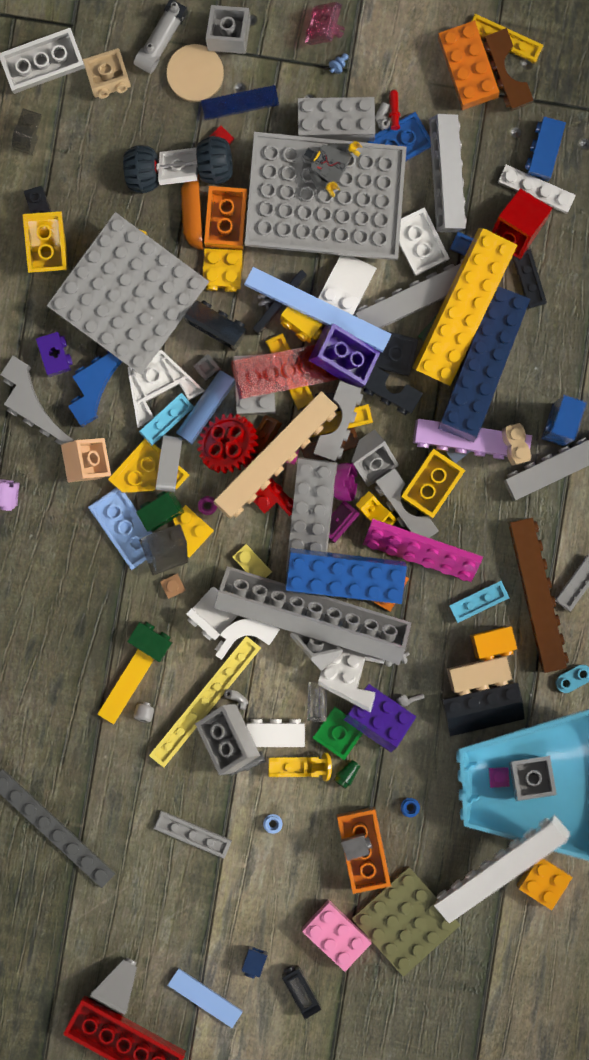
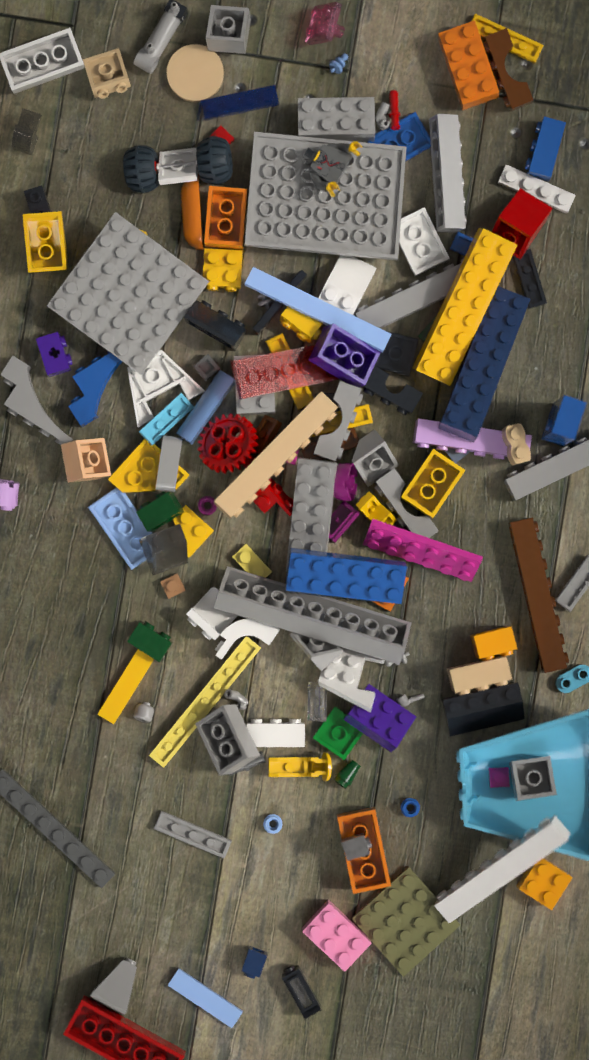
medium azure plate [449,581,509,623] -> none

